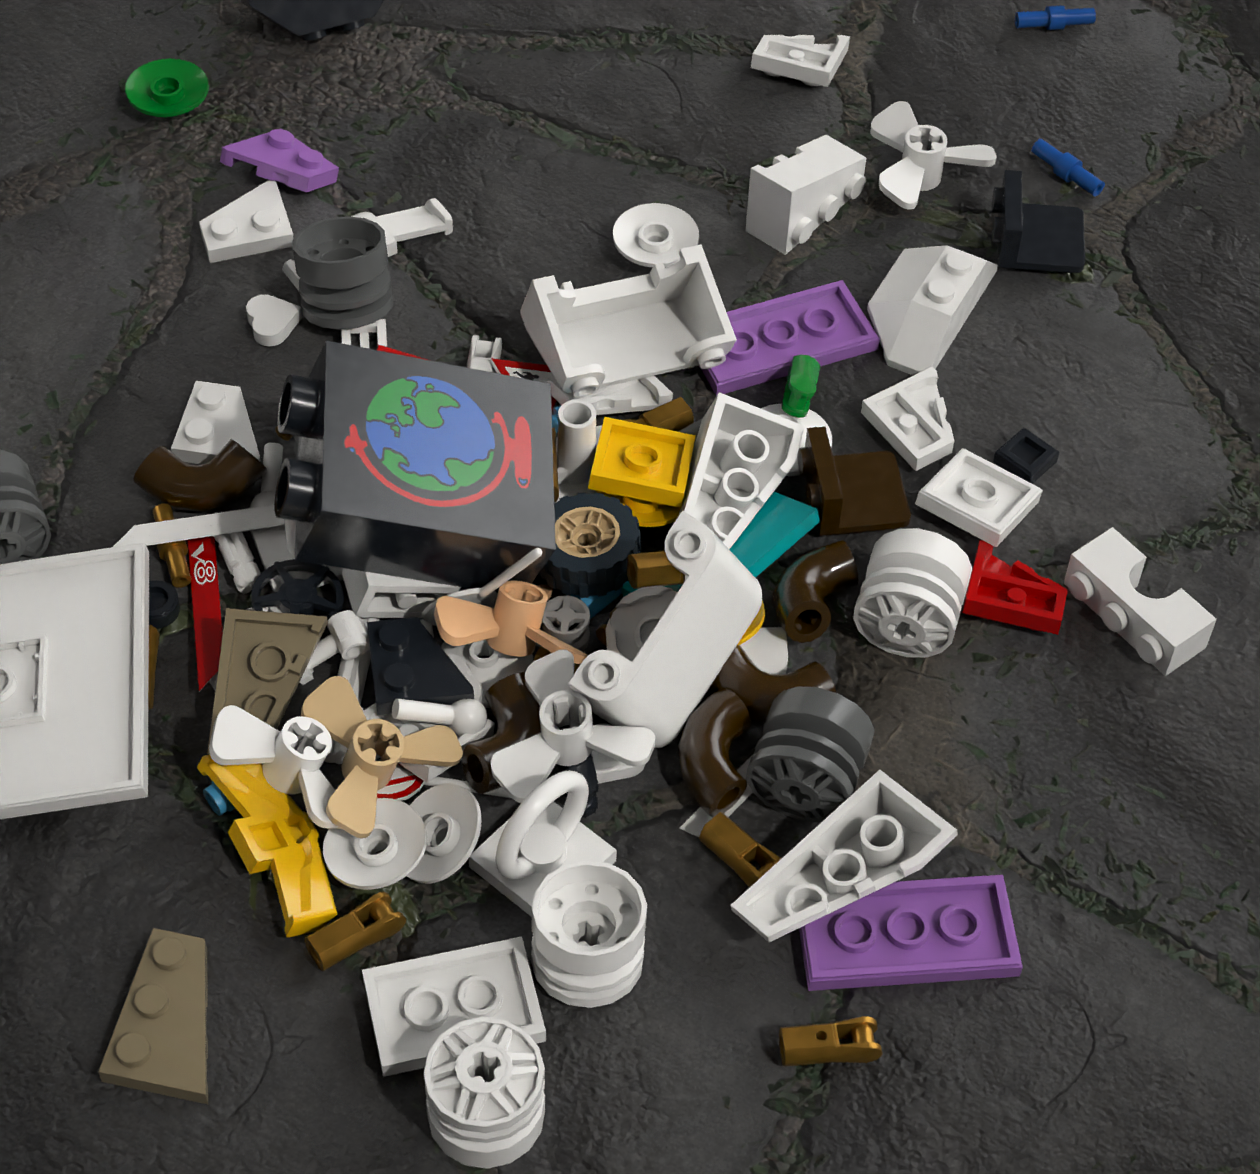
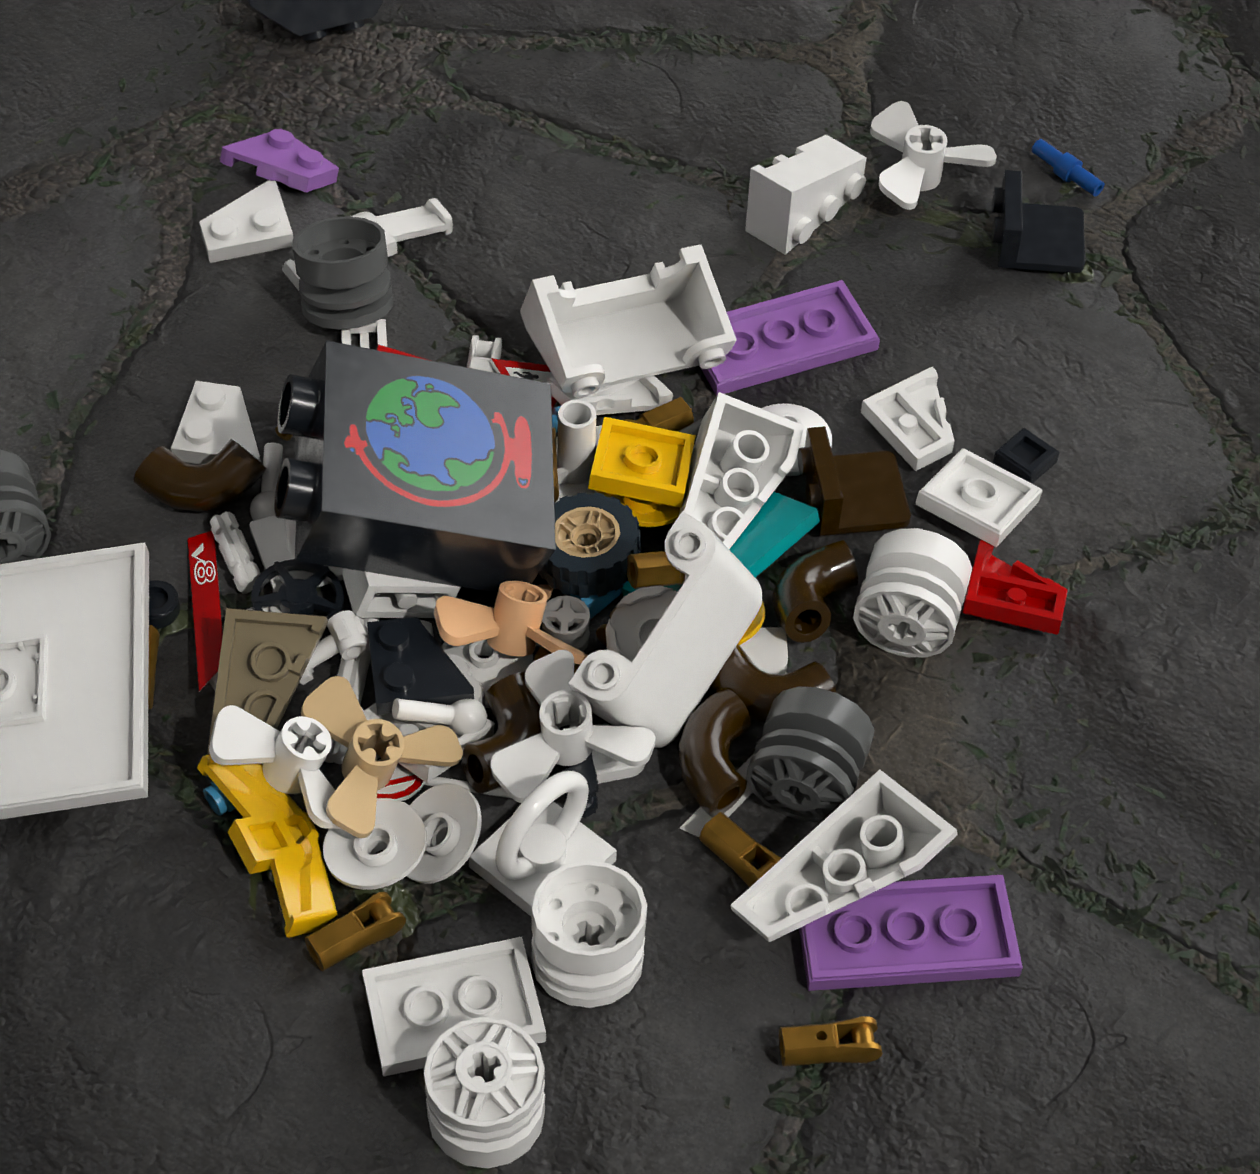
dark tan wing [99,928,208,1104] -> none
white sticker [113,505,285,547] -> none
green dish [125,58,209,117] -> none
pearl gold bar [153,504,191,588] -> none
white tile [246,294,303,347] -> none
white piece [422,548,542,626] -> none
white dish [613,203,699,267] -> none
white wing [751,35,850,87] -> none
green bar [781,354,820,418] -> none
white wedge [867,245,998,376] -> none
blue bar [1015,5,1096,30] -> none
white arch [1064,527,1216,676] -> none

